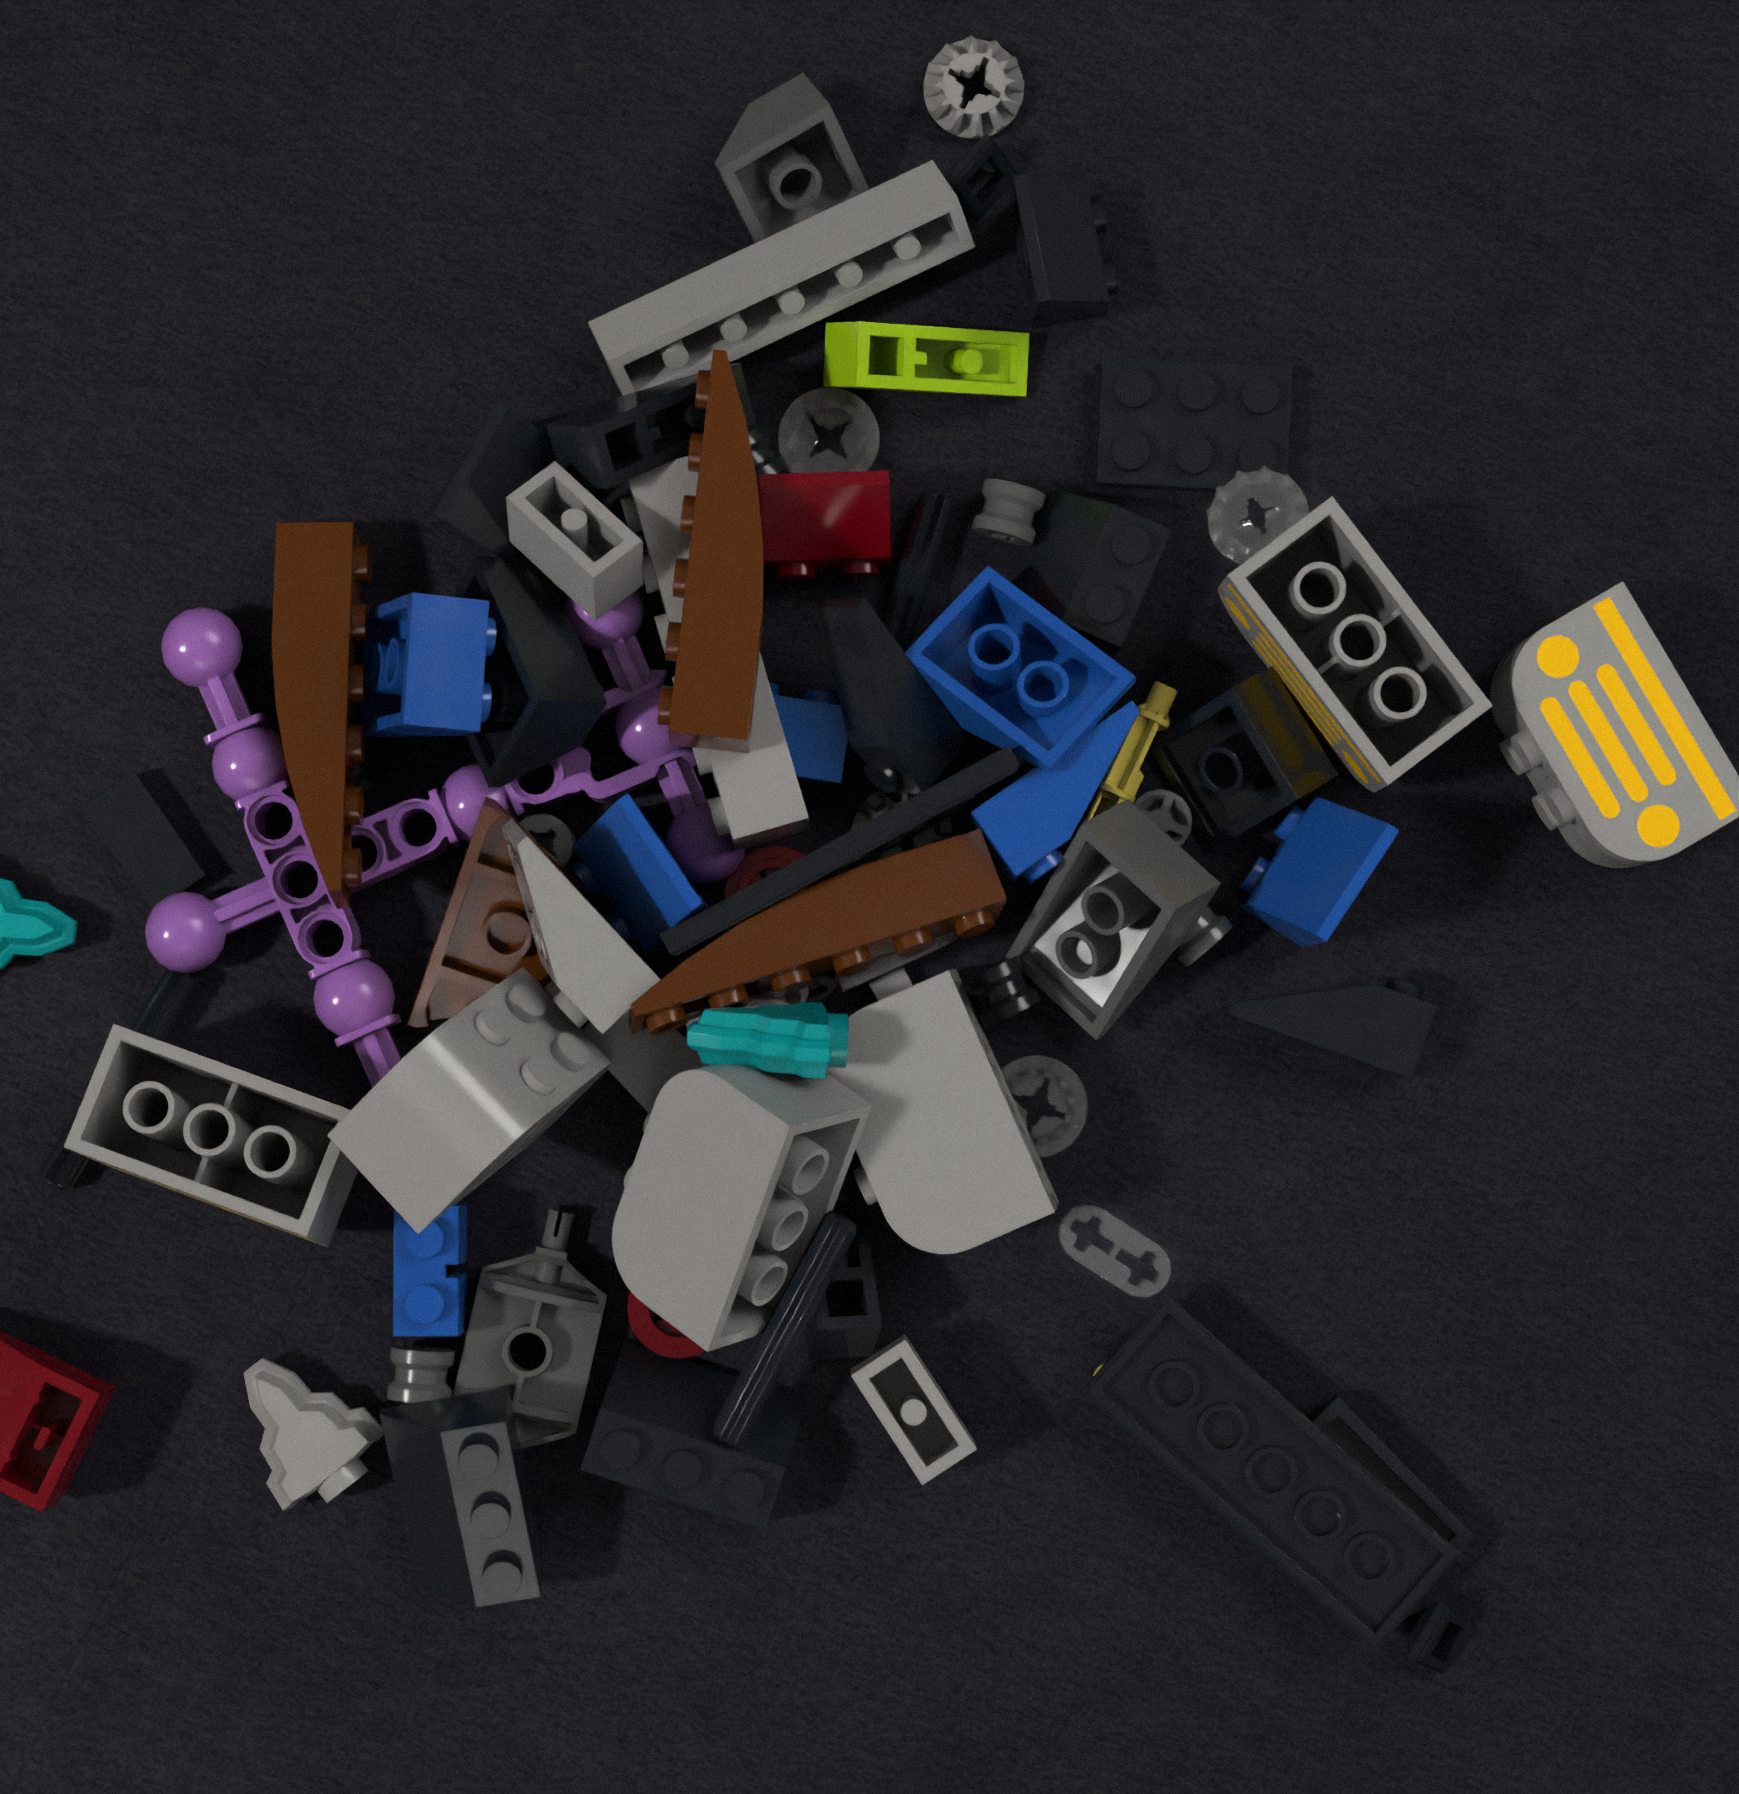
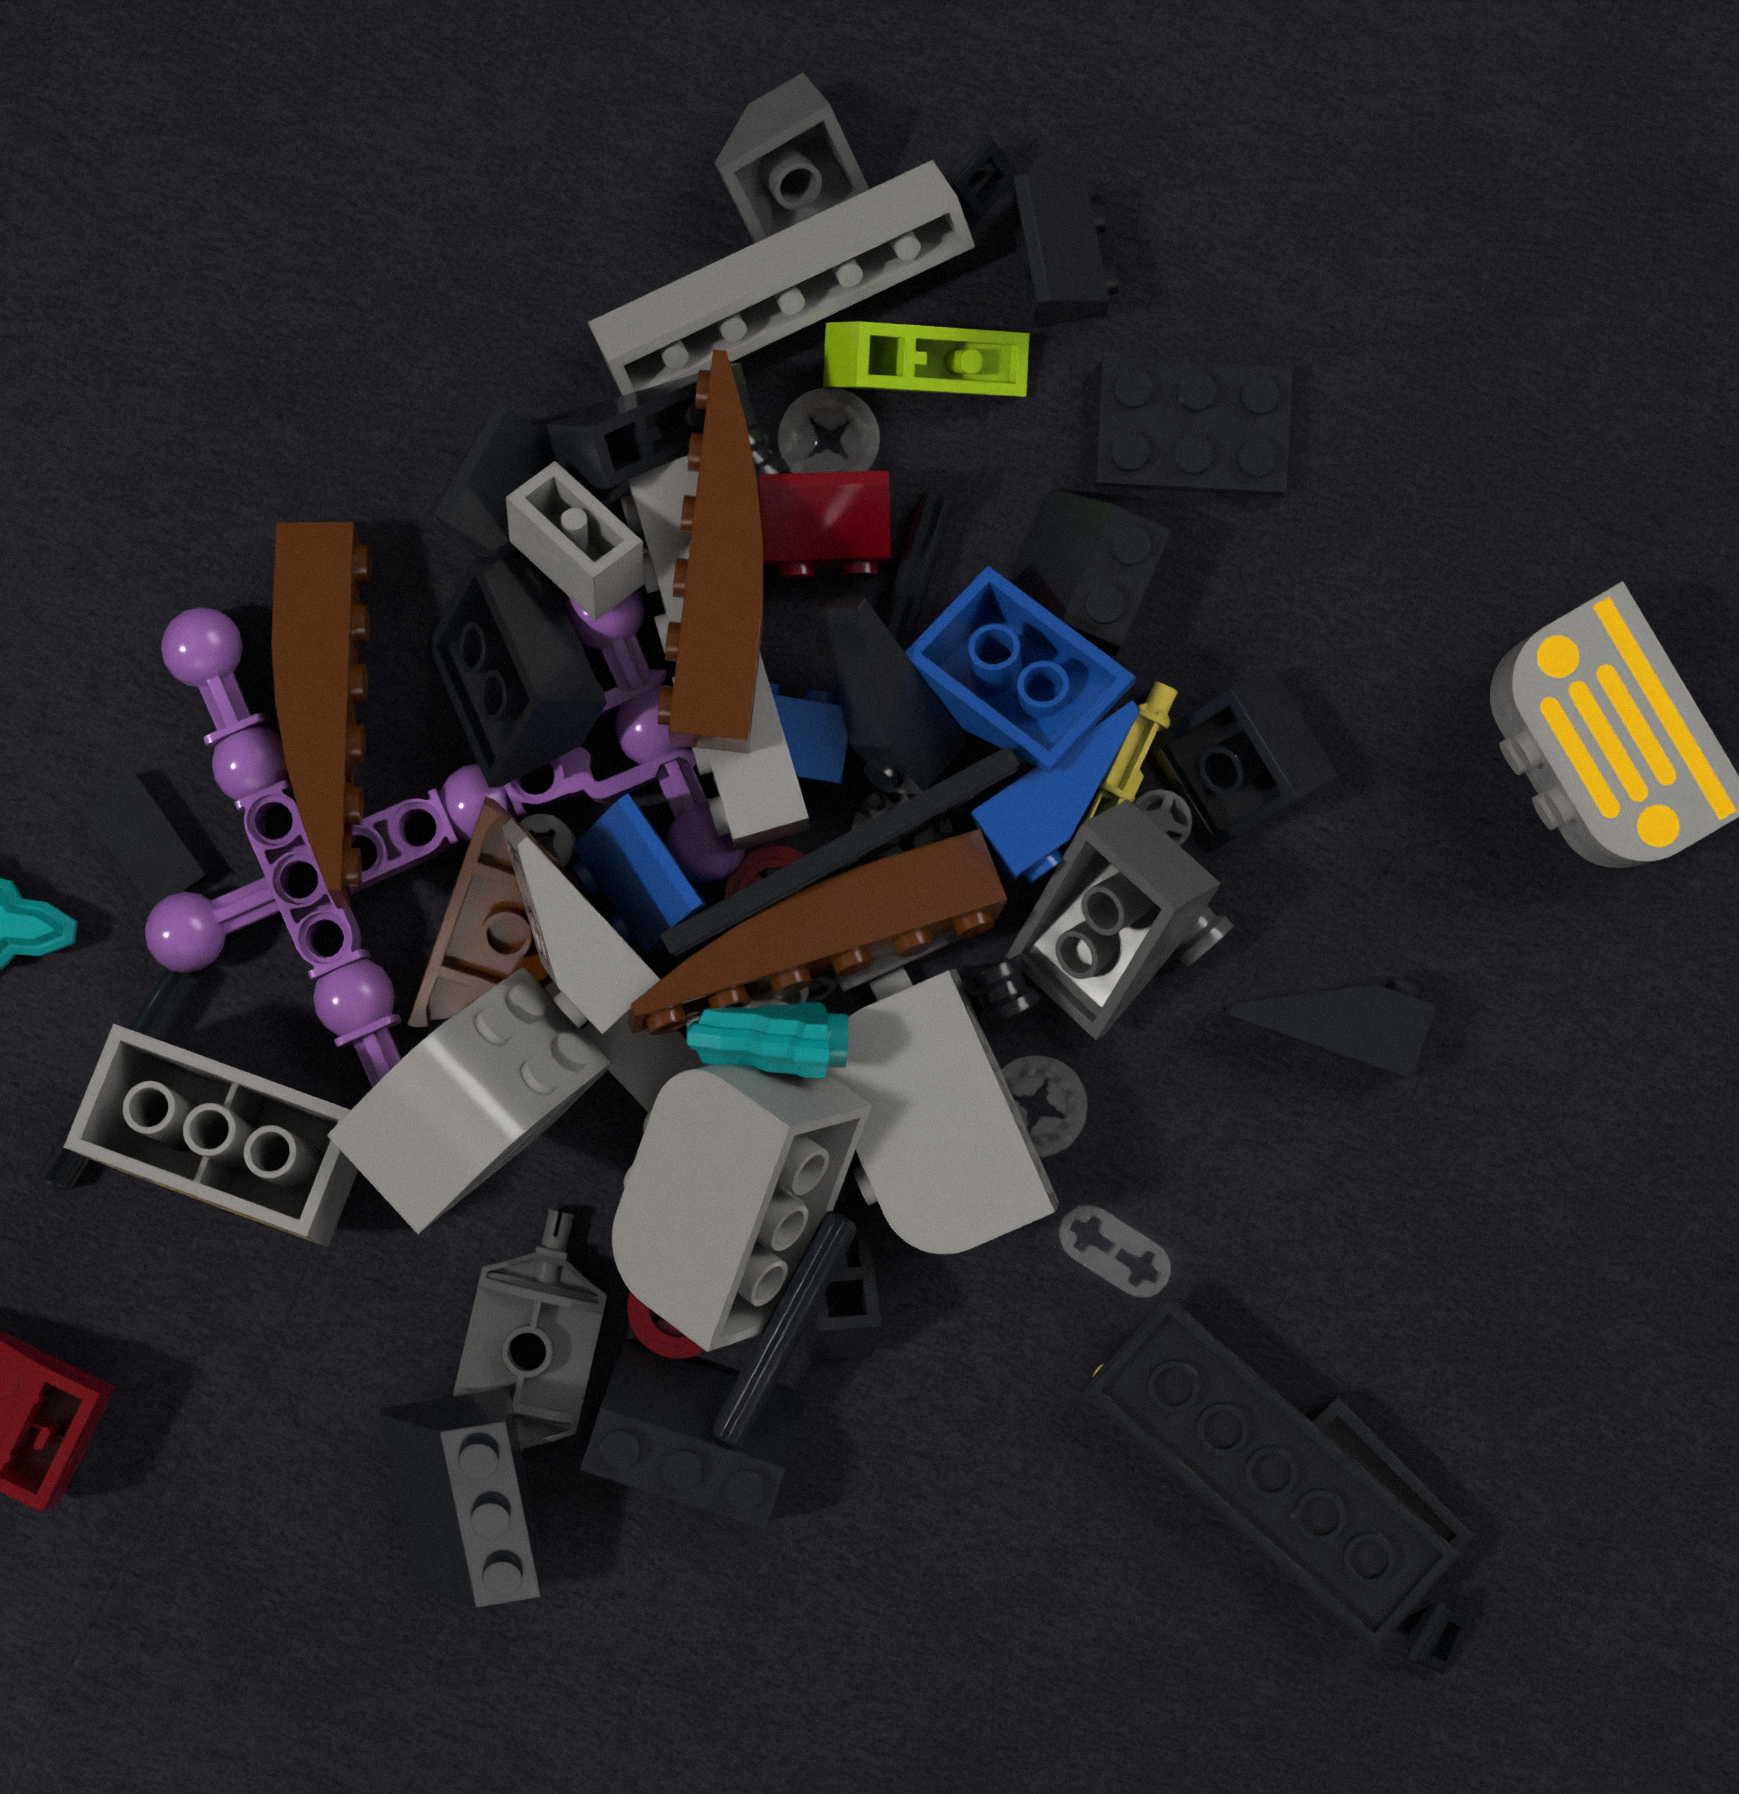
light grey rock [244,1358,384,1511] -> none
blue slope [357,592,496,737] -> none
dark grey wheel [387,1345,455,1403] -> none
blue piece [393,1203,467,1337] -> none
light grey brick [851,1334,977,1485] -> none
light grey gear [923,35,1024,139] -> none
dark grey wheel [972,479,1046,546] -> none
clear gear [1206,465,1309,564] -> none
light grey brick [1218,496,1493,792] -> none
blue slope [1239,796,1399,948] -> none

